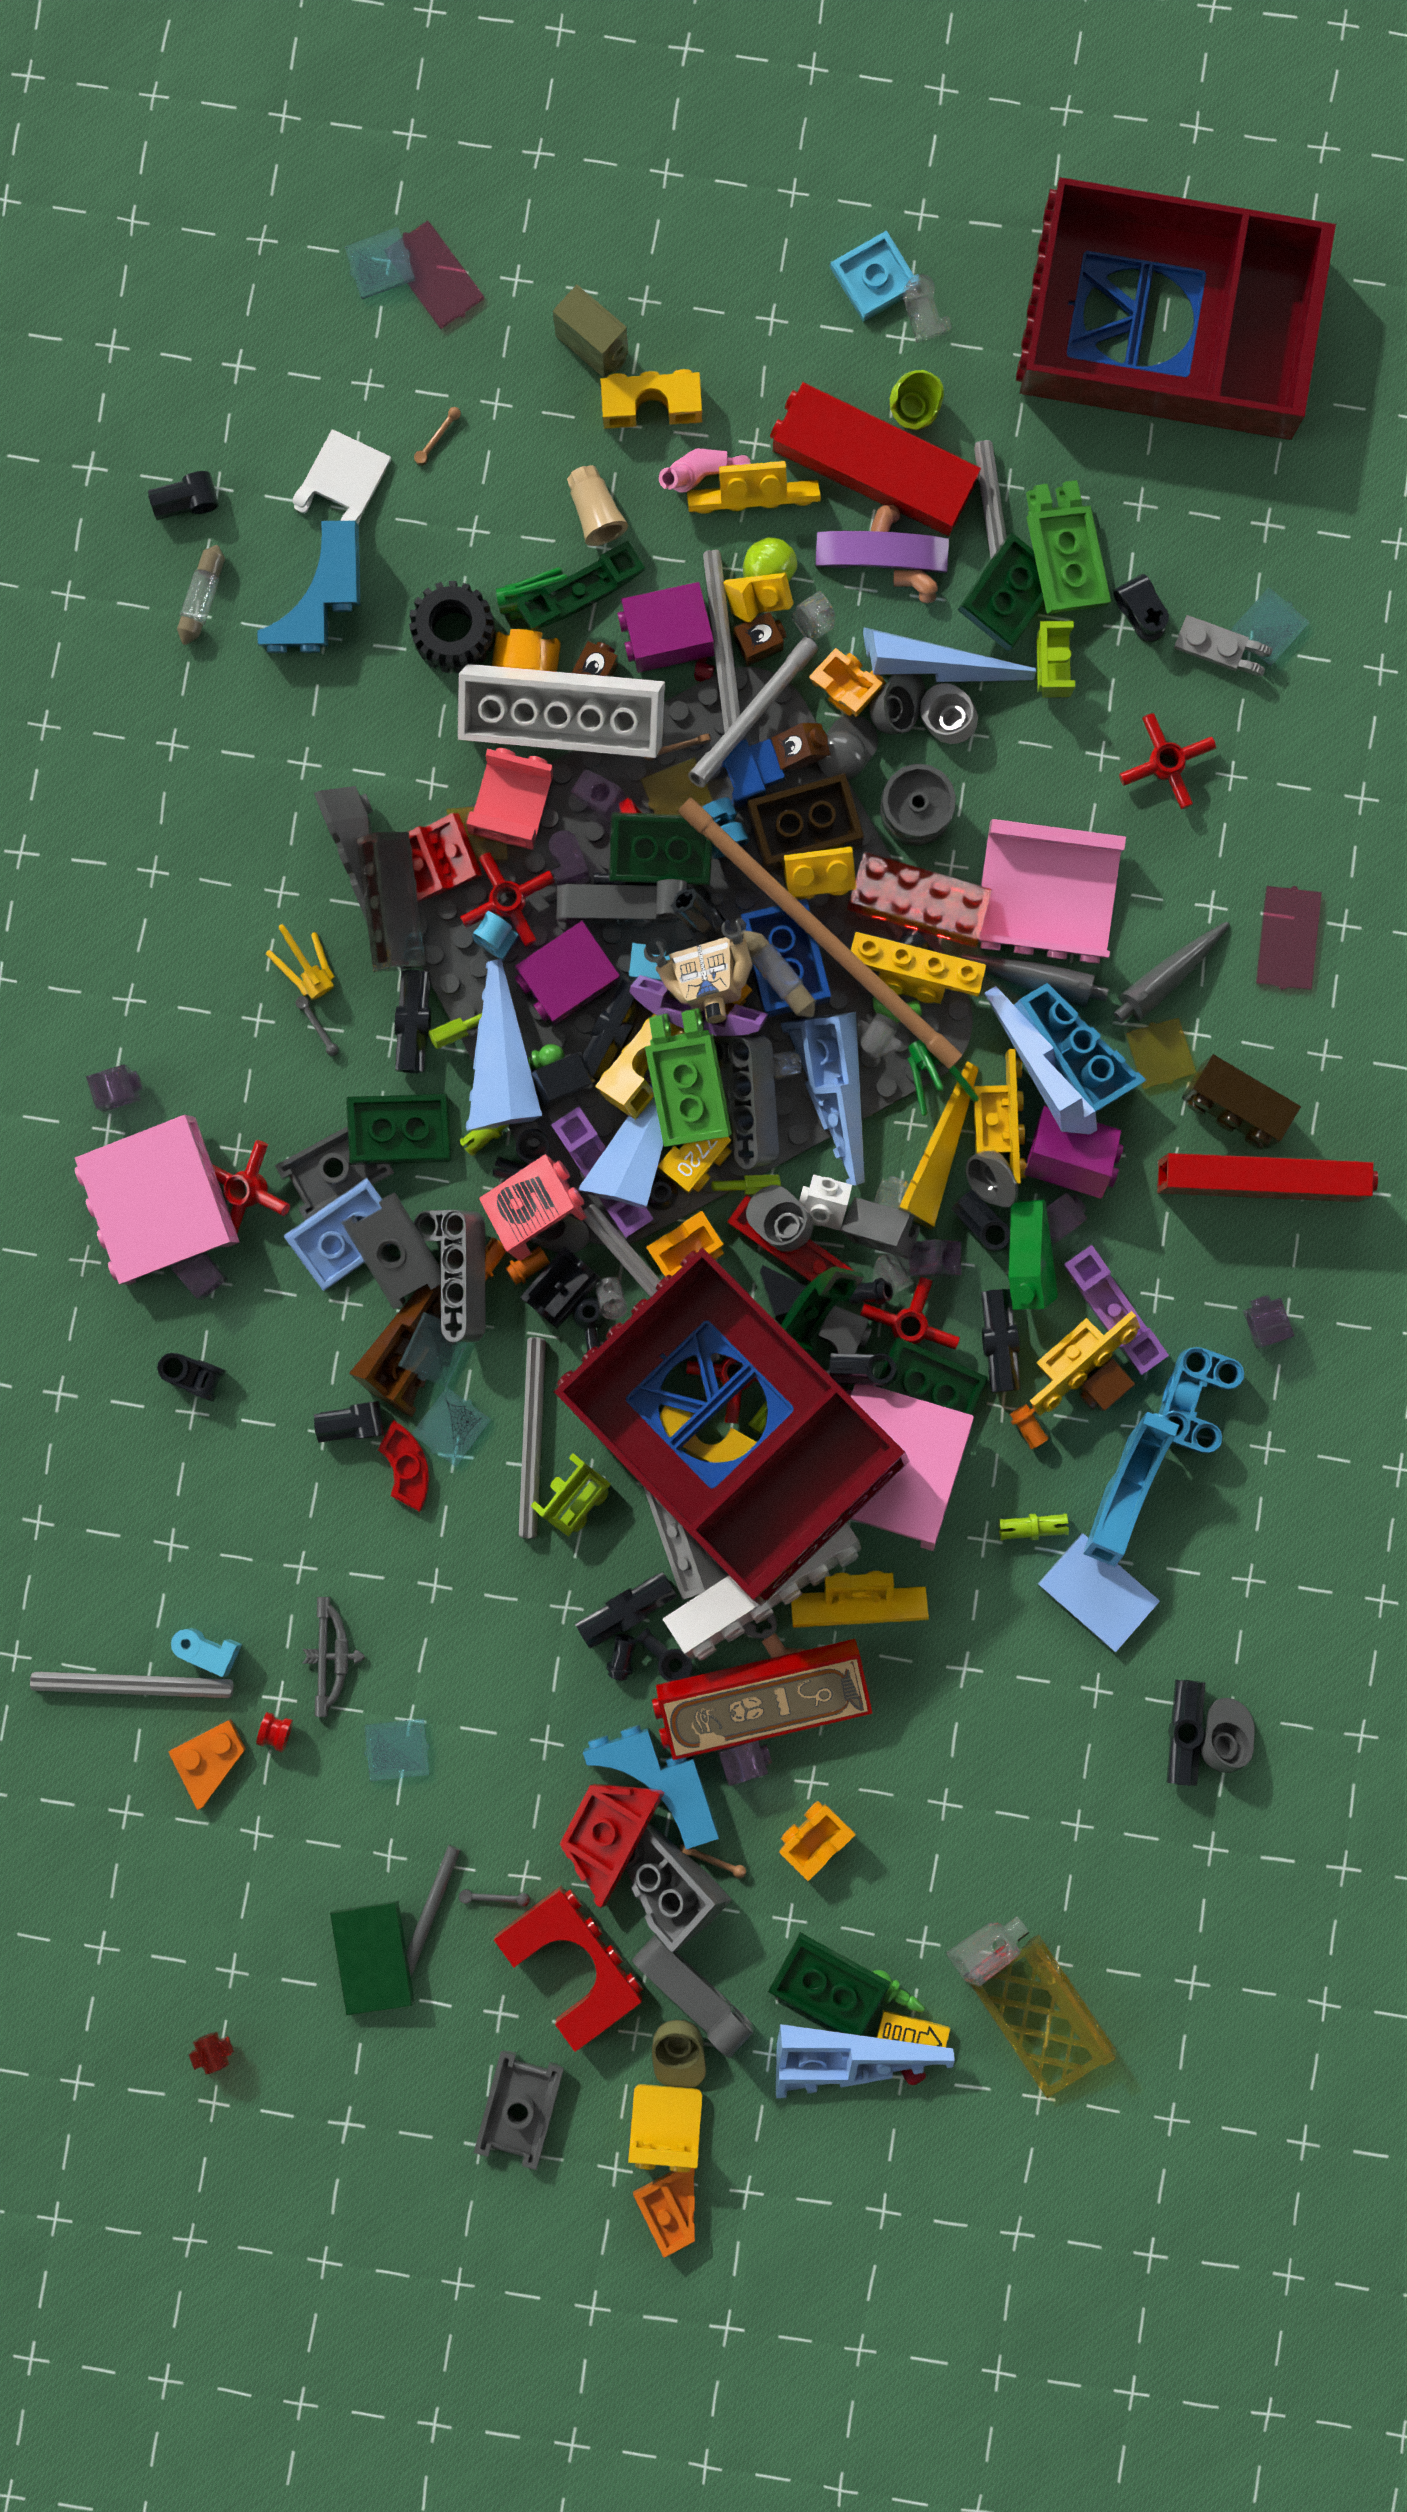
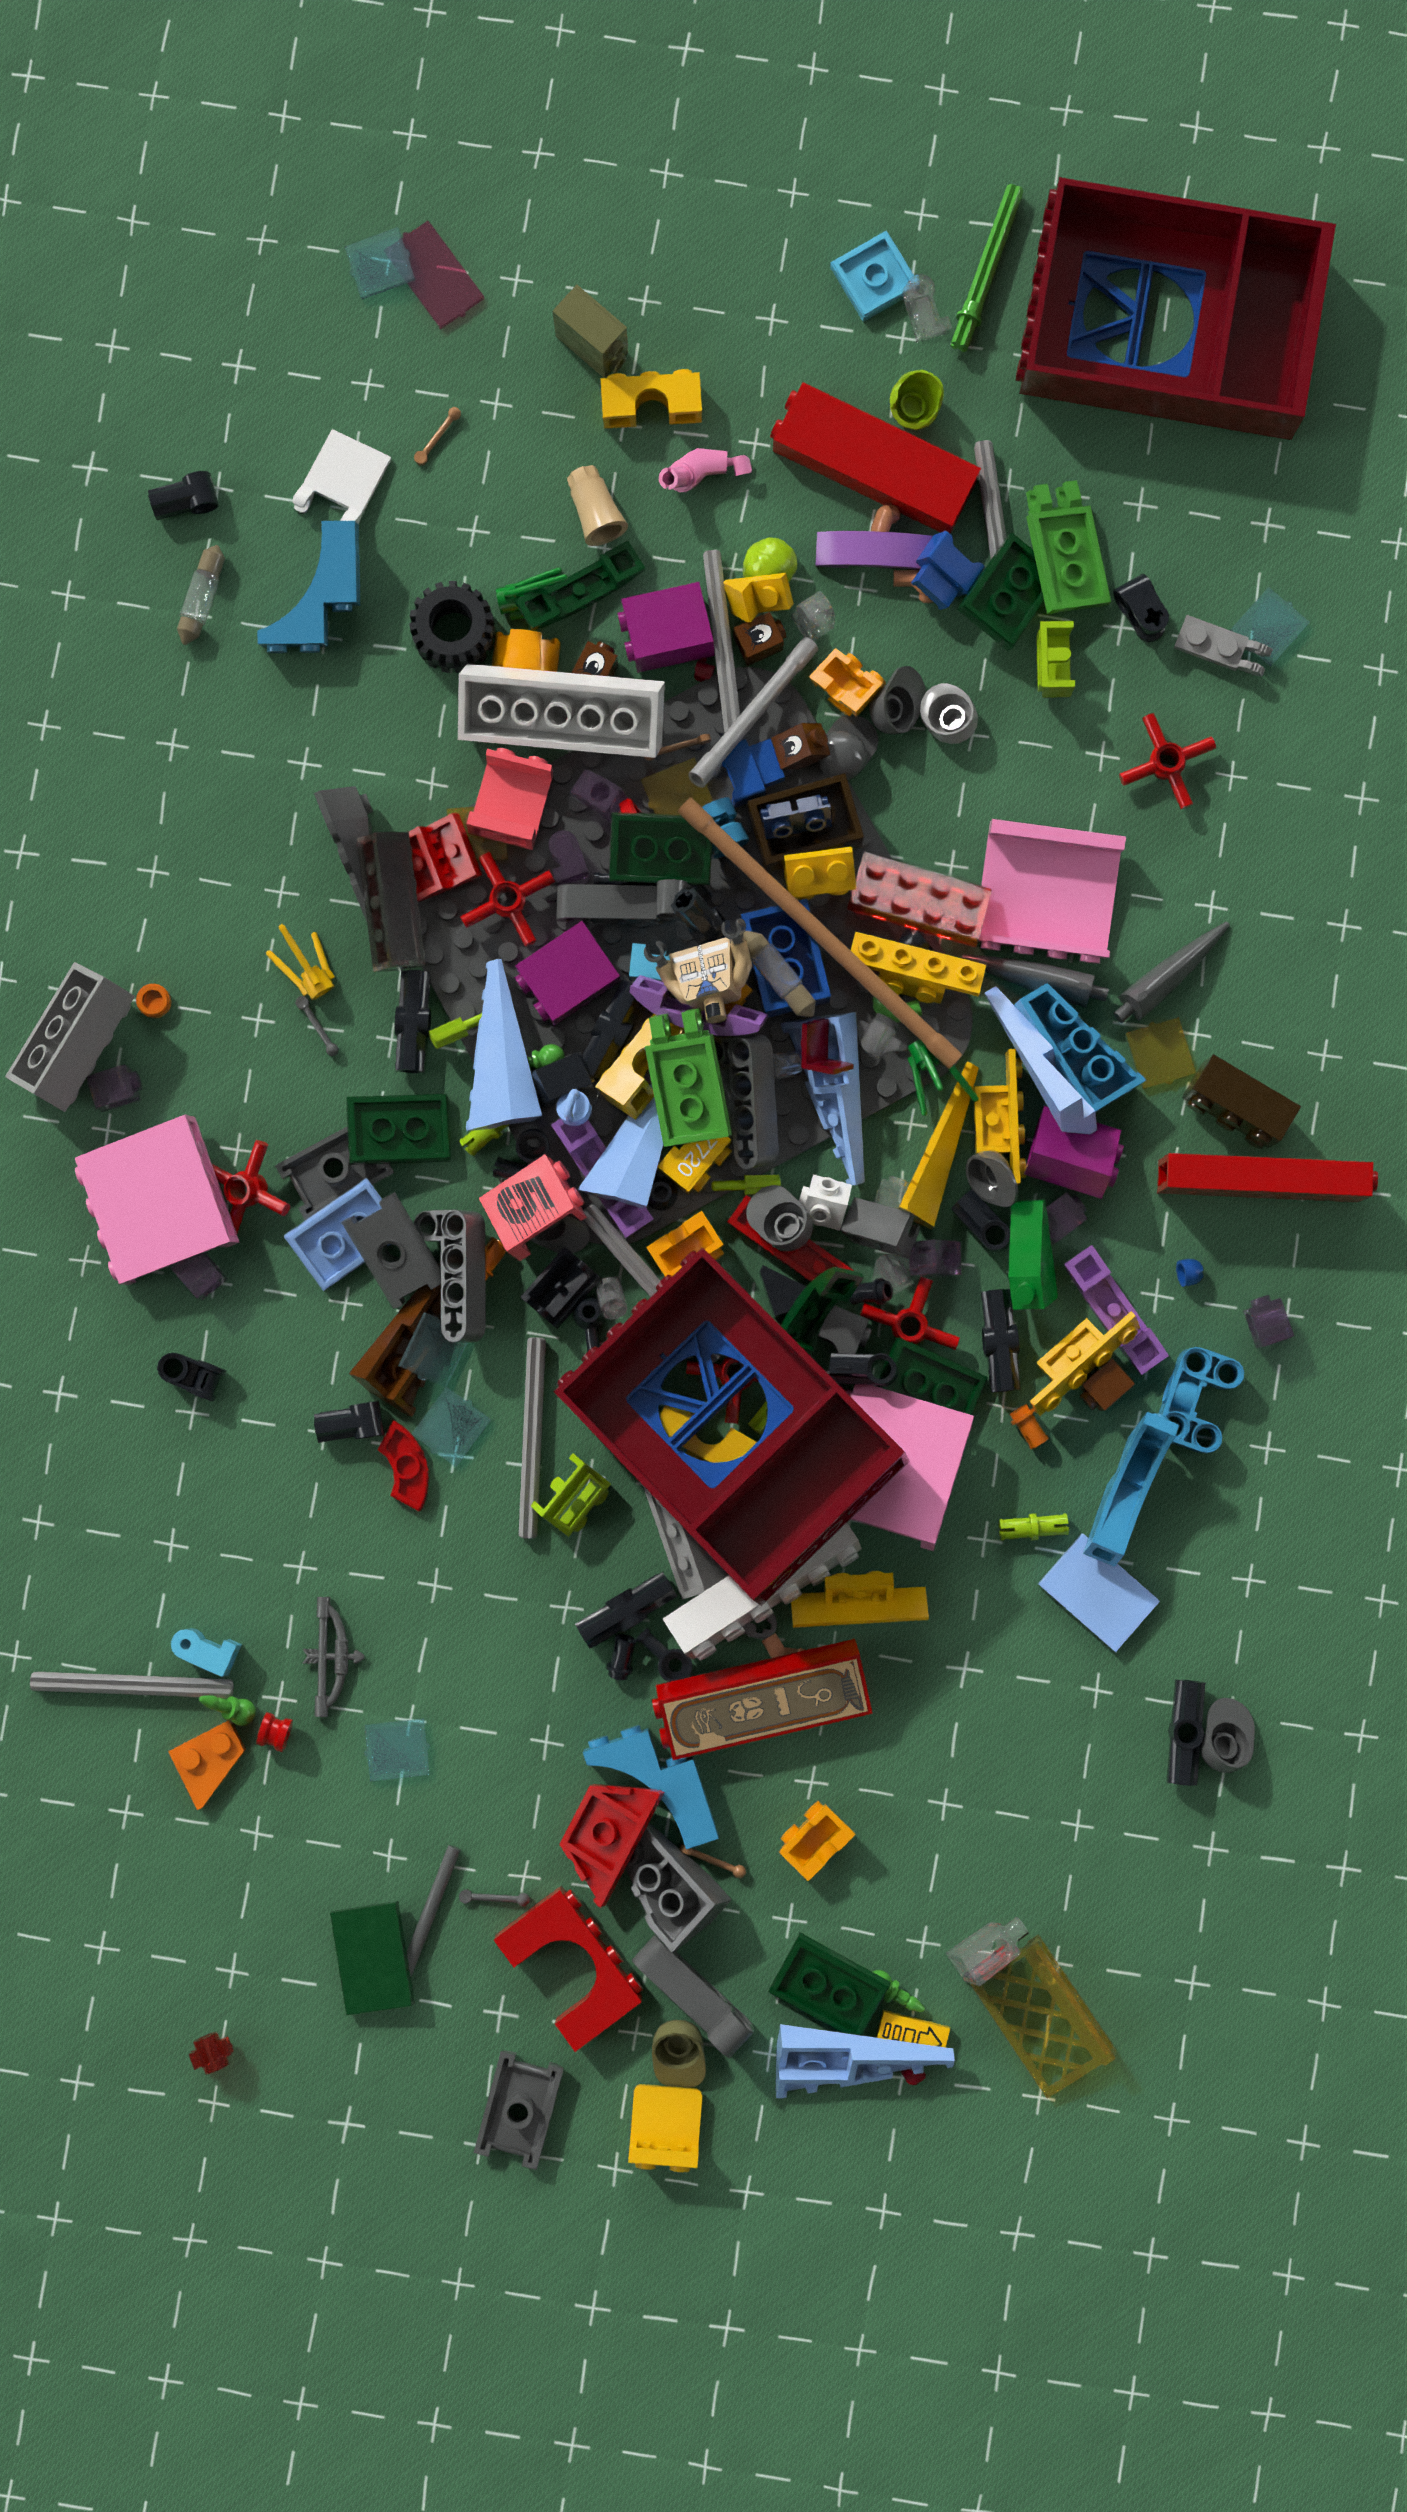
medium azure leg [472,911,520,961] -> none
orange pin [505,1246,550,1285] -> none
orange wing [632,2168,695,2258] -> none
yellow bracket [687,461,821,514] -> none
clear purple brick [719,1741,772,1786] -> none
light blue wedge [863,627,1036,682] -> none
dark grey wheel [880,764,956,846] -> none
clear pink piece [1256,886,1322,990] -> none
none -> light grey brick [5,962,135,1112]
none -> orange tile [136,984,171,1018]
none -> bright green bar [199,1695,256,1726]
none -> light blue tile [556,1089,592,1126]
none -> hinge [760,794,832,840]
none -> dark red bracket [801,1018,854,1075]
none -> blue piece [911,531,985,610]
none -> bright green axle [950,184,1024,352]
none -> blue hinge [1176,1259,1204,1287]

